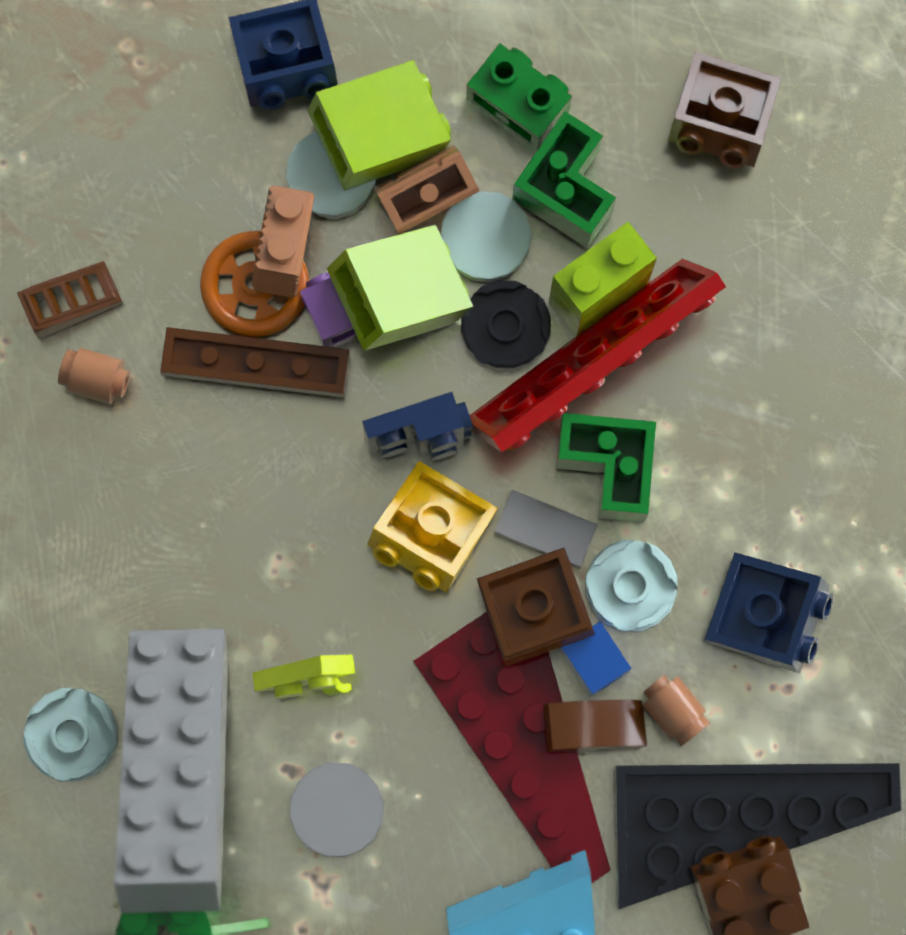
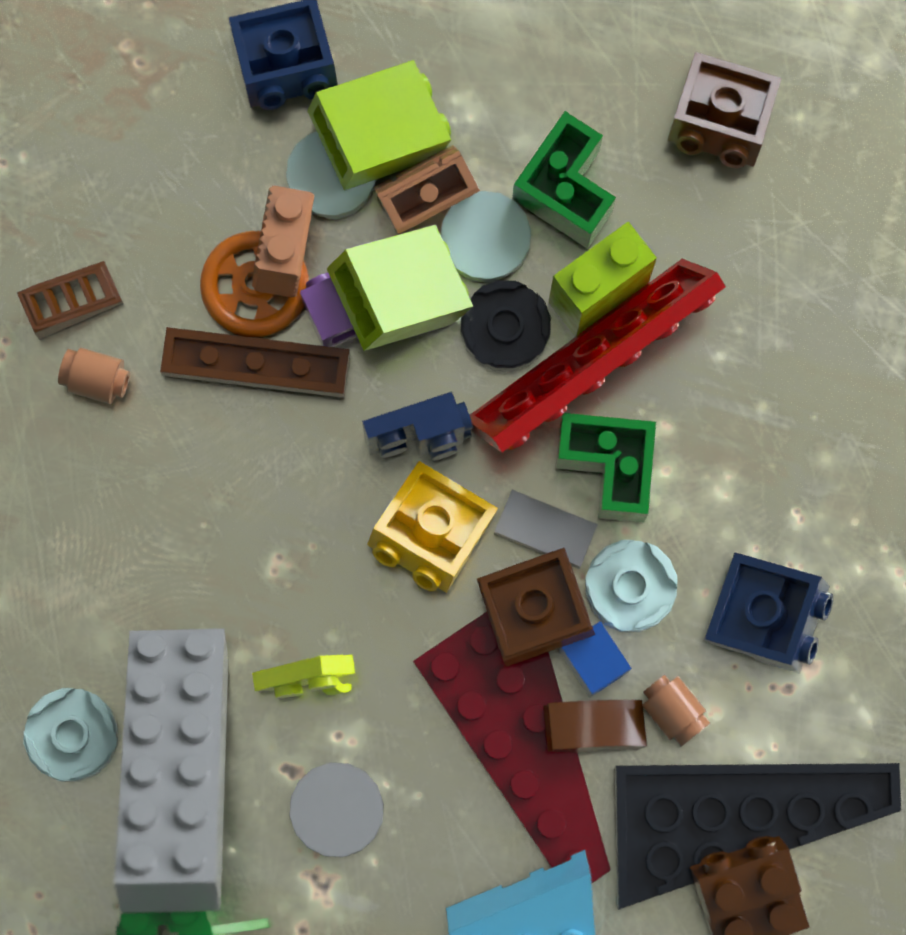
green brick [466,43,572,151] -> none

